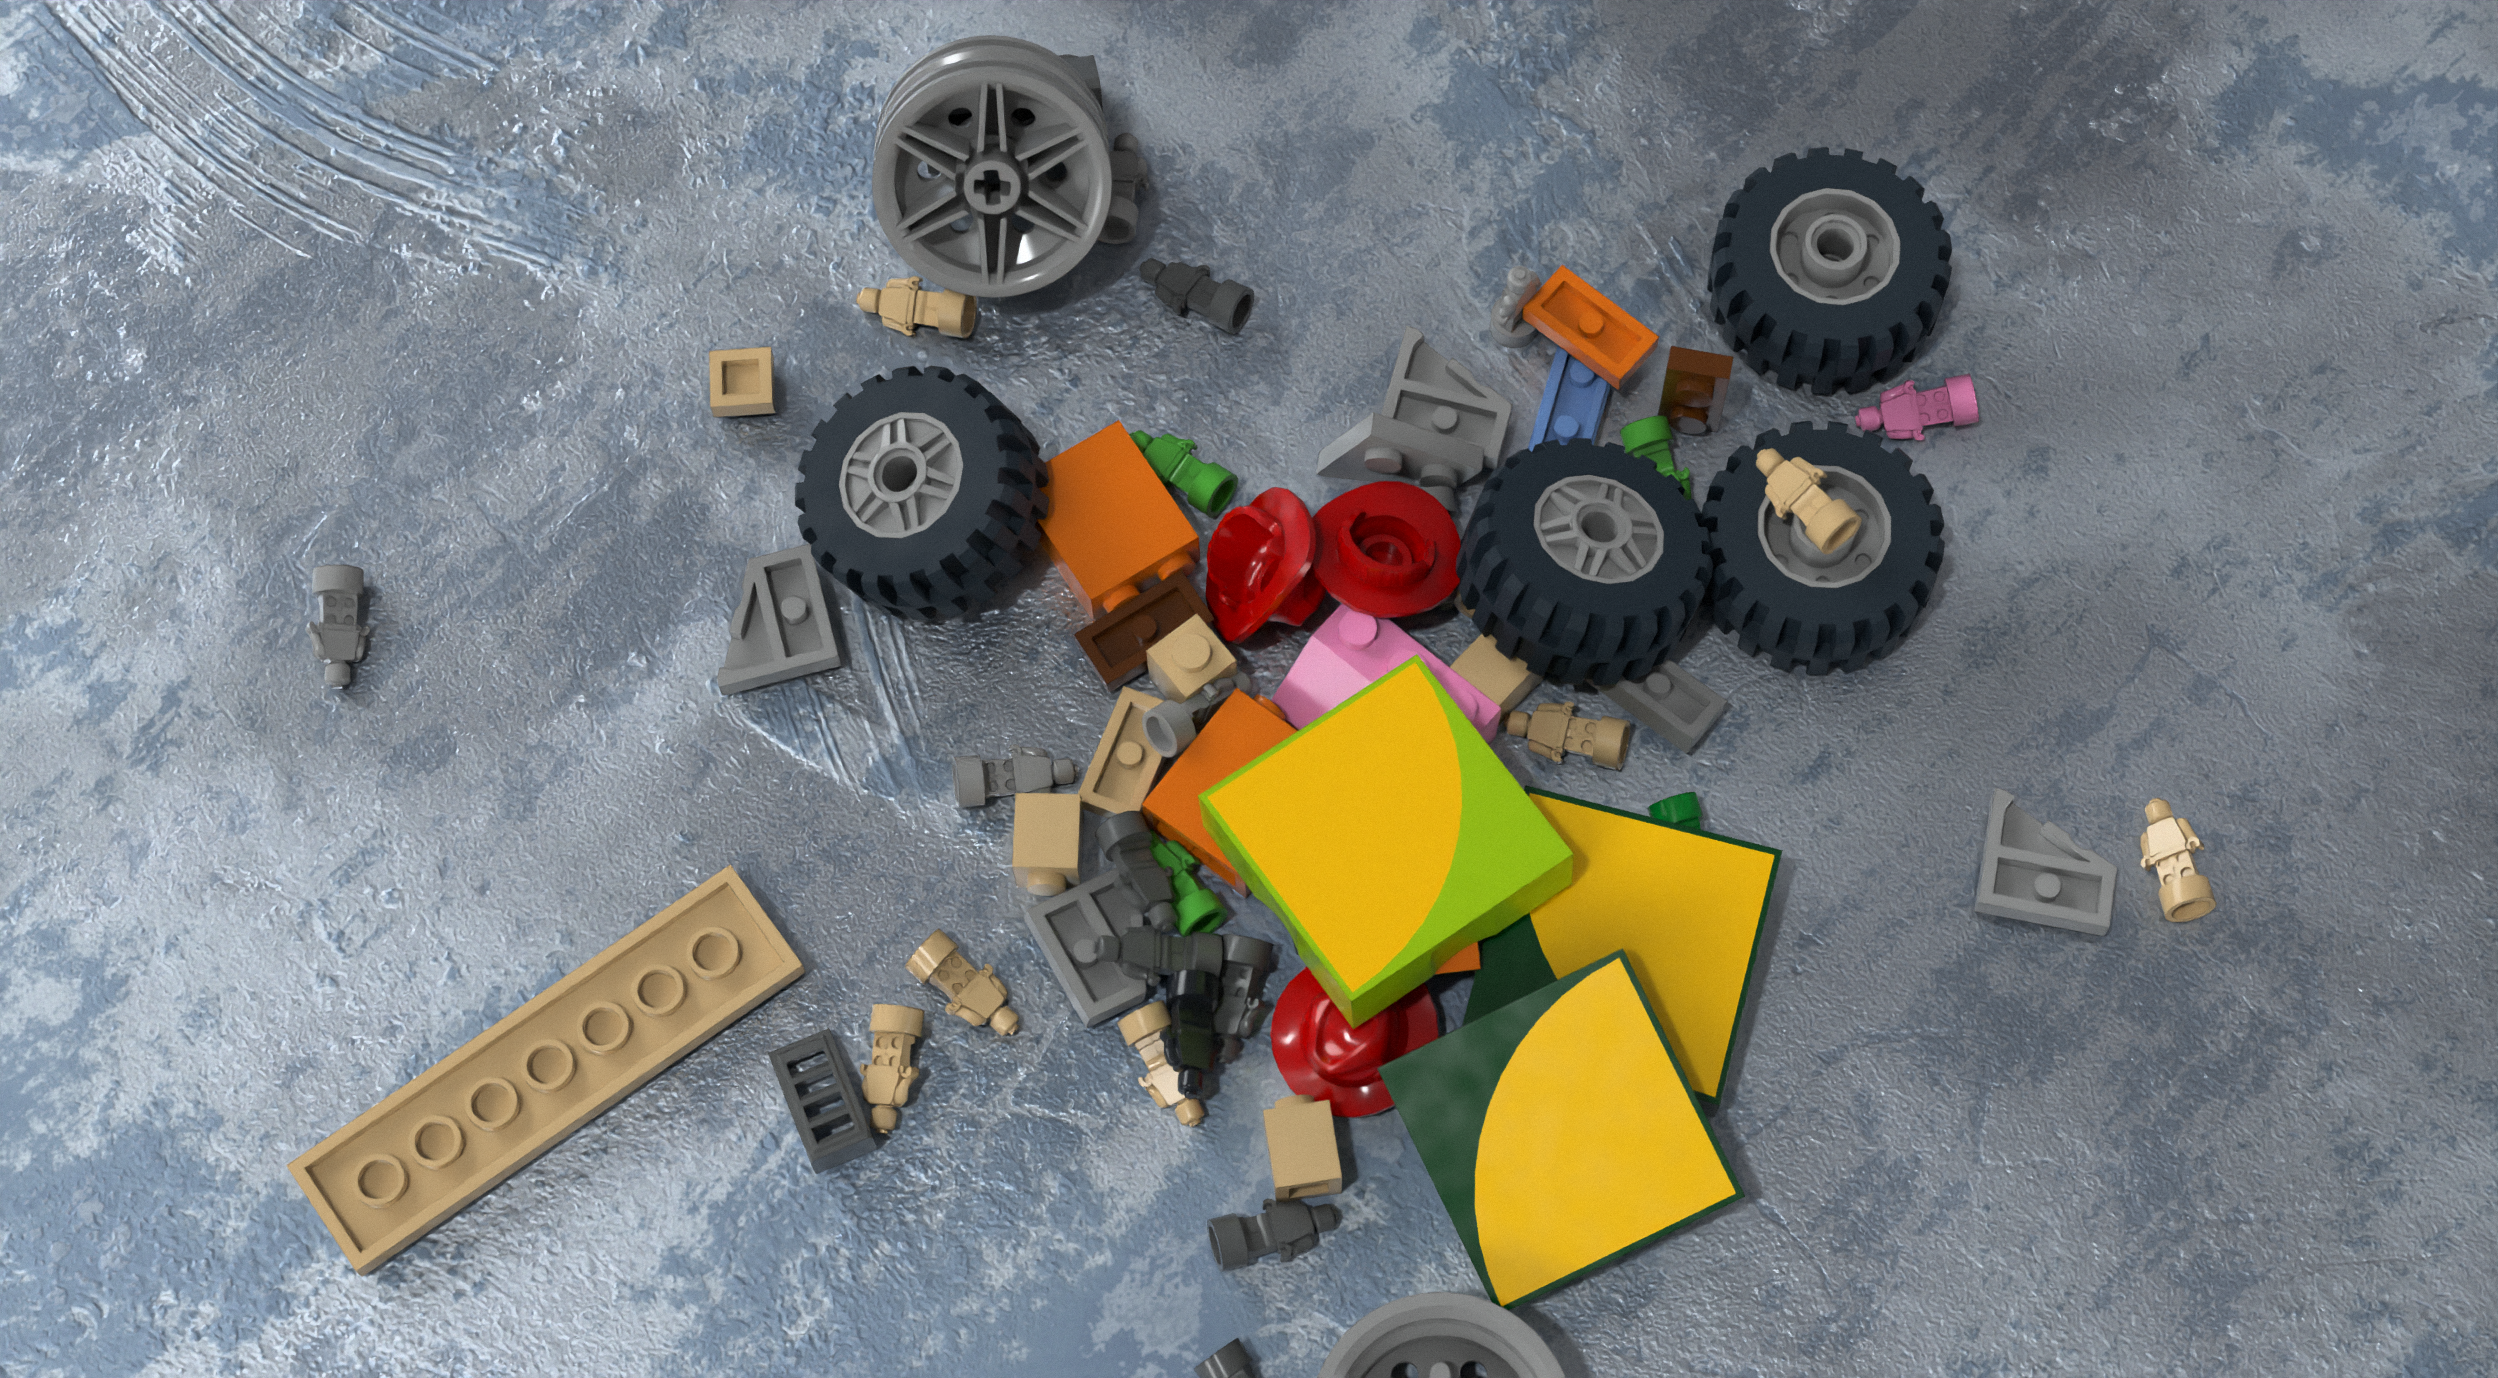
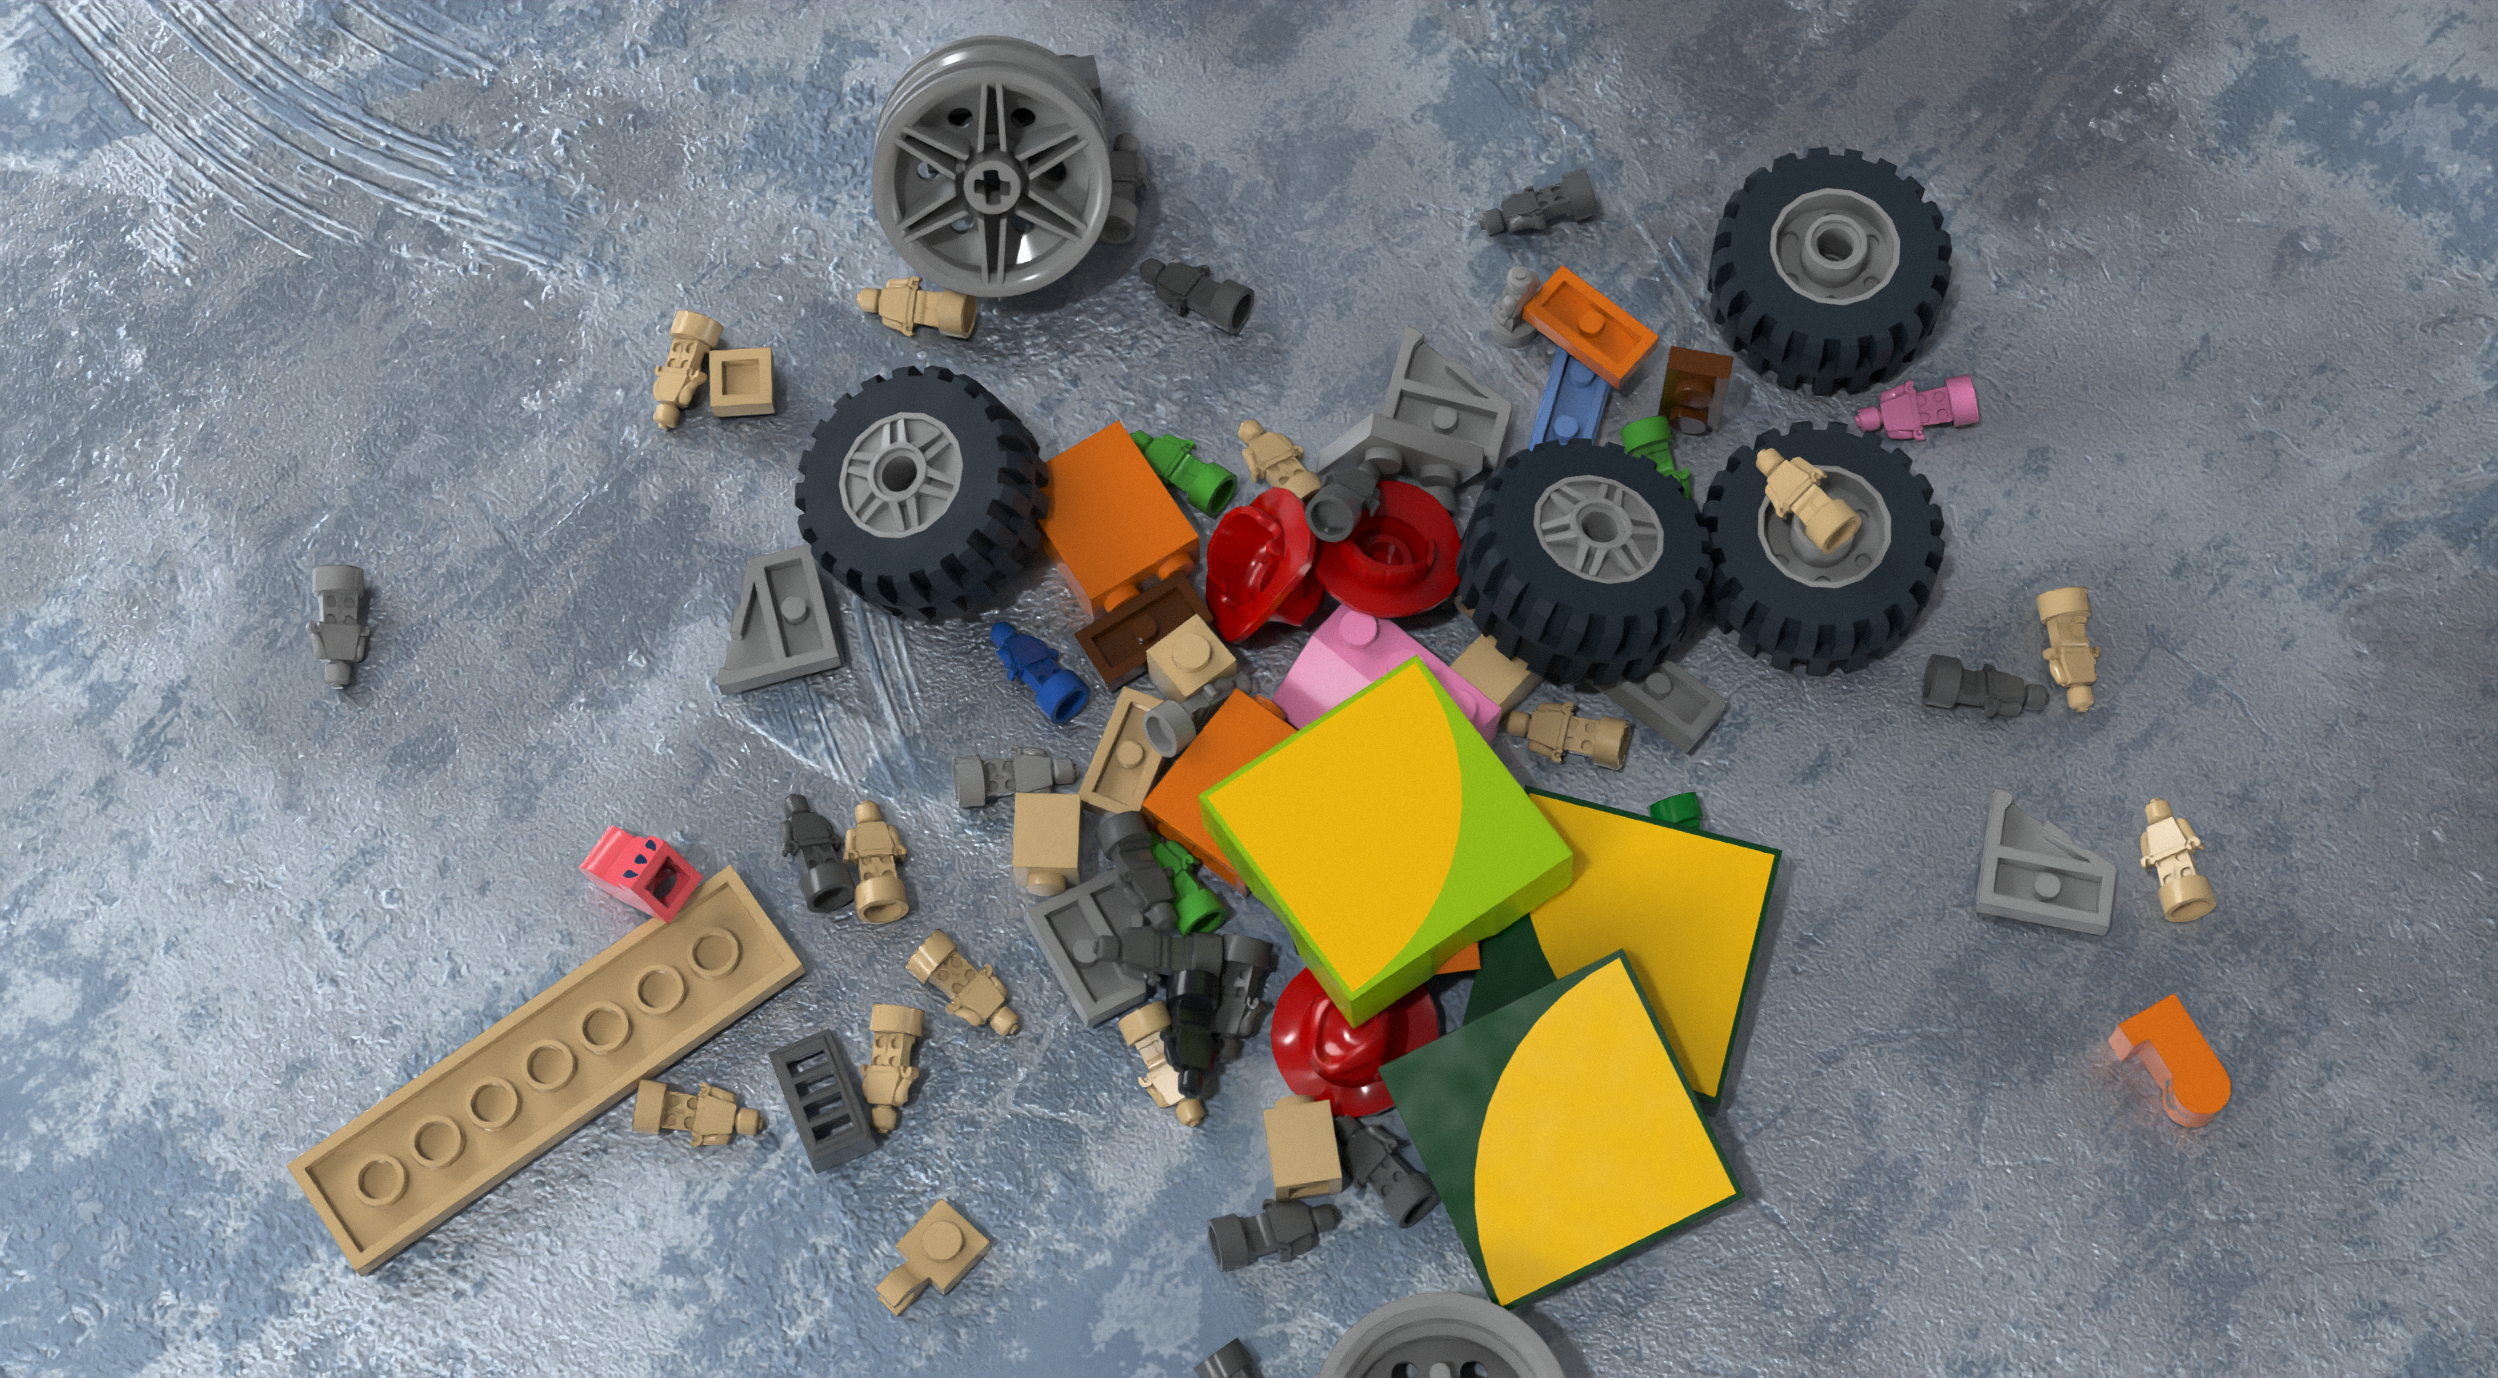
none -> coral leg [579,825,703,924]
none -> tan piece [632,1079,763,1147]
none -> tan piece [653,310,723,431]
none -> dark grey piece [780,793,856,913]
none -> tan piece [843,800,909,924]
none -> tan plate [875,1198,991,1317]
none -> blue piece [990,621,1091,724]
none -> tan piece [1238,419,1326,507]
none -> dark grey piece [1305,462,1381,542]
none -> dark grey piece [1333,1115,1440,1229]
none -> dark grey piece [1478,167,1599,235]
none -> dark grey piece [1922,654,2050,716]
none -> tan piece [2036,586,2100,713]
none -> orange leg [2108,993,2231,1128]

